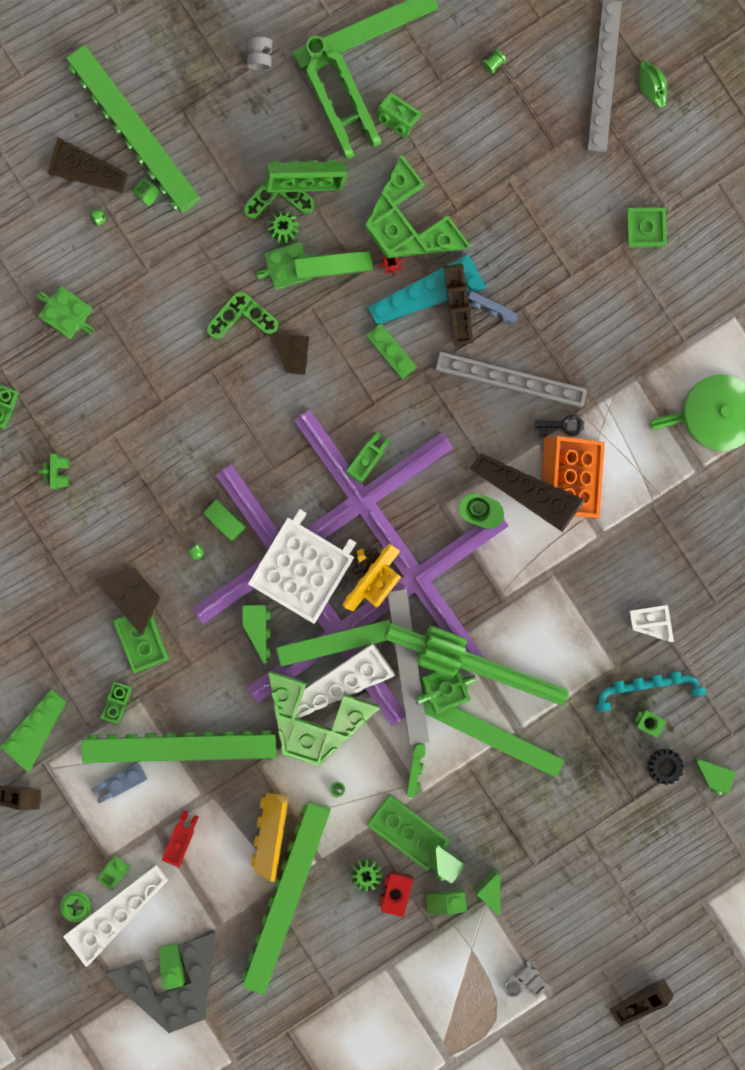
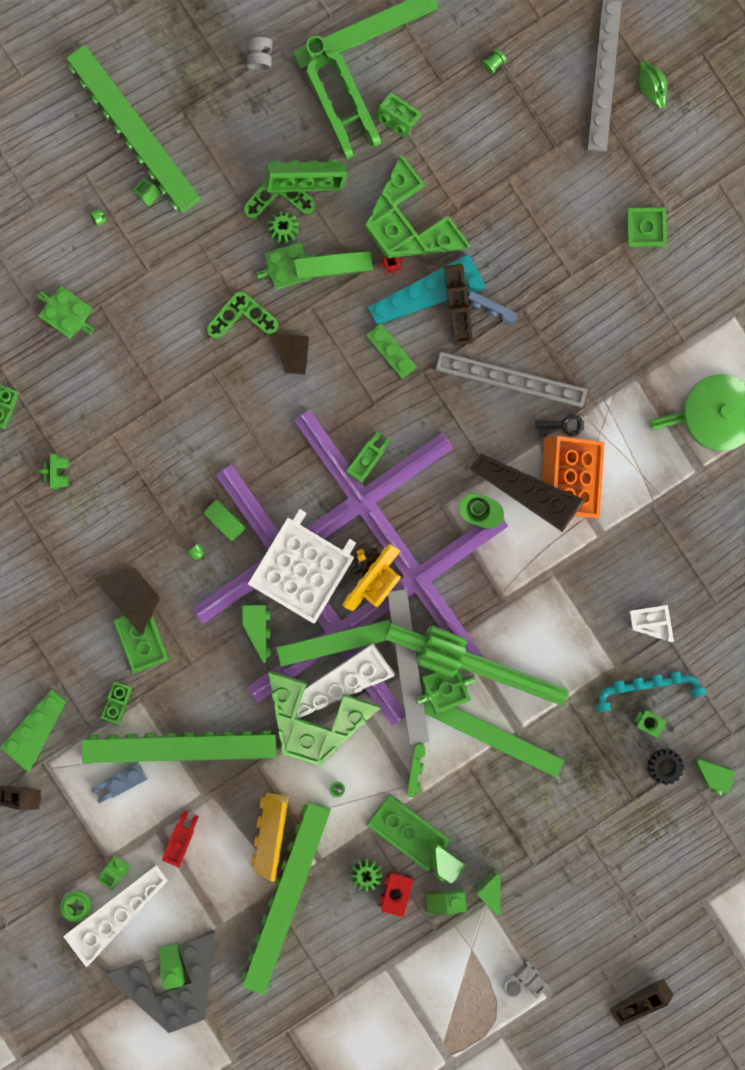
dark brown wing [48,137,128,193] -> none

